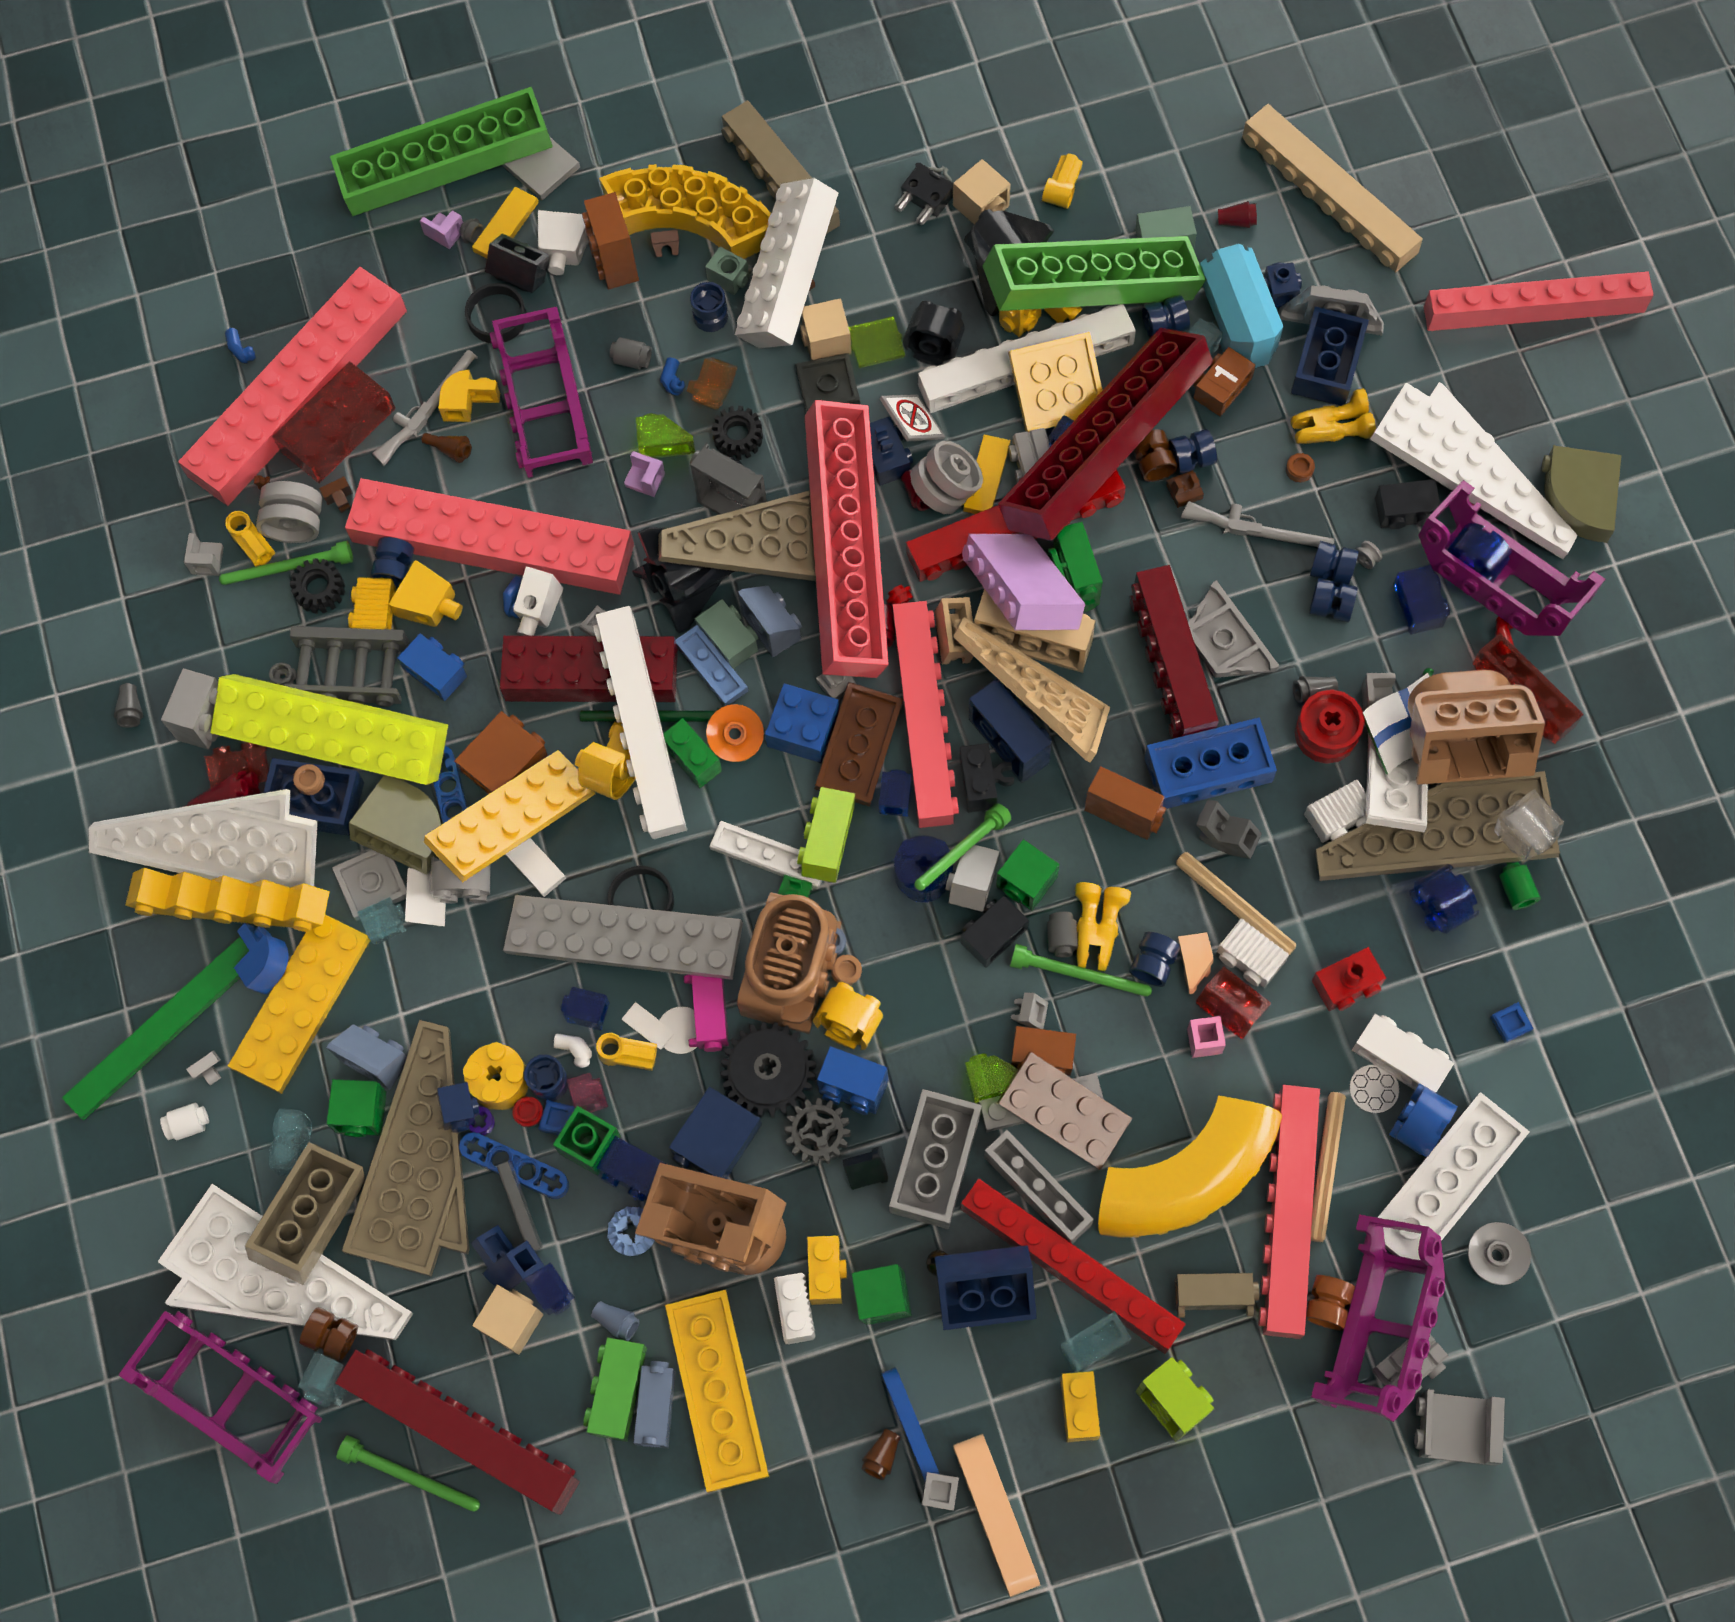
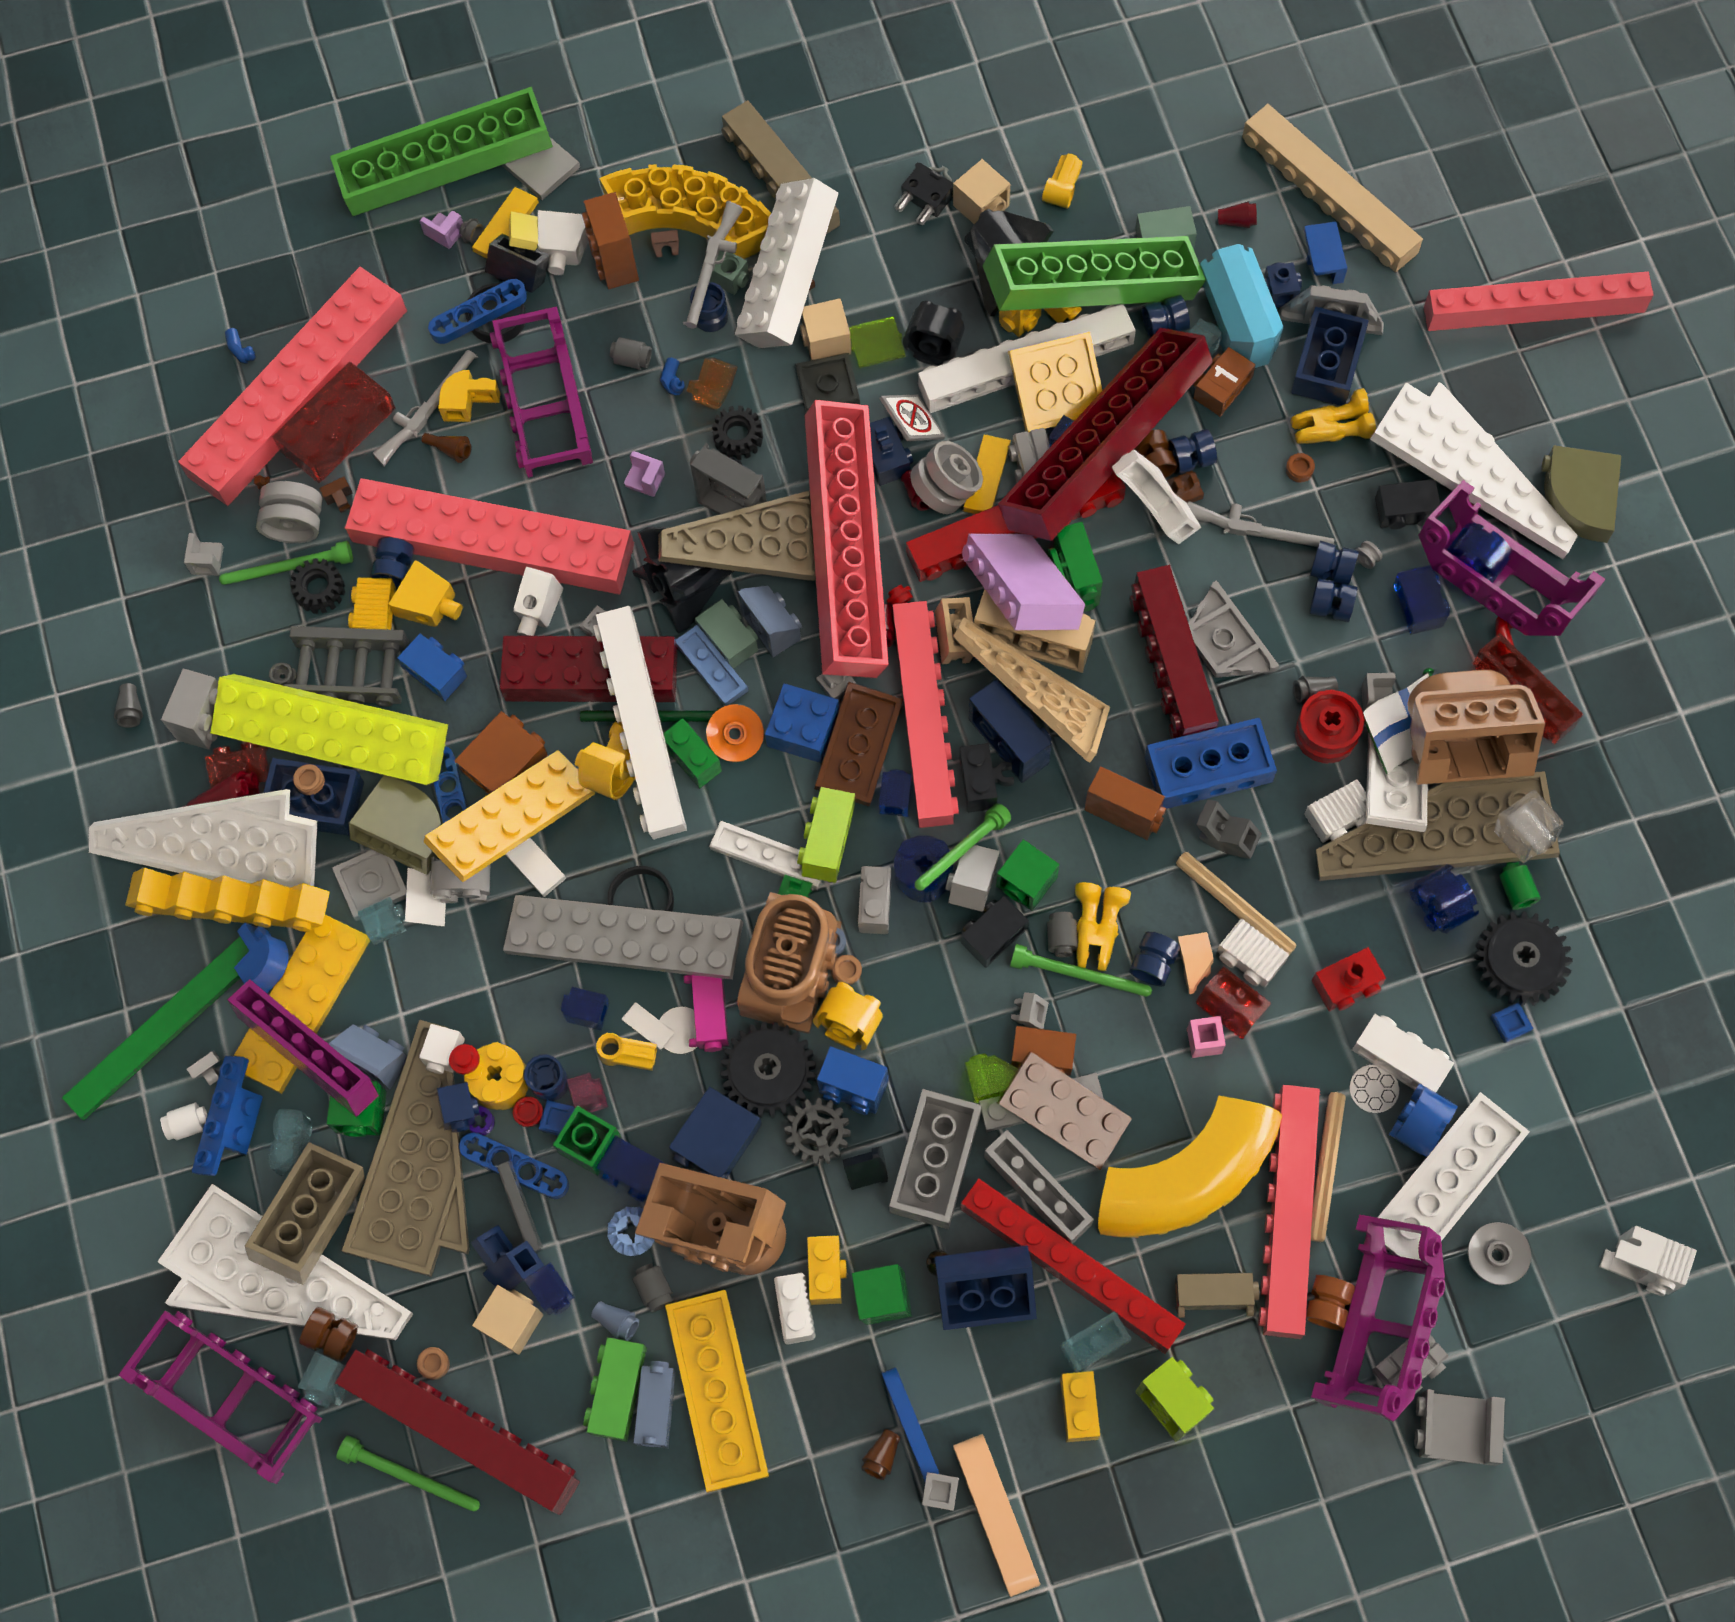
yellow piece [225,511,275,567] -> none
blue arm [503,576,522,618] -> none
white arm [554,1034,592,1068] -> none
clear neon green slope [636,413,696,458] -> none
none -> blue bracket [192,1056,263,1176]
none -> magenta brick [227,979,379,1117]
none -> medium nougat tile [417,1347,450,1380]
none -> white brick [419,1024,465,1074]
none -> blue beam [428,279,527,344]
none -> red plate [449,1044,480,1075]
none -> light yellow tile [509,211,538,251]
none -> dark grey brick [632,1263,673,1313]
none -> light grey piece [683,201,743,329]
none -> light grey brick [858,866,892,934]
none -> white arch [1112,450,1201,544]
none -> blue panel [1304,222,1347,284]
none -> black gear [1474,911,1573,1006]
none -> white piece [1599,1226,1697,1296]

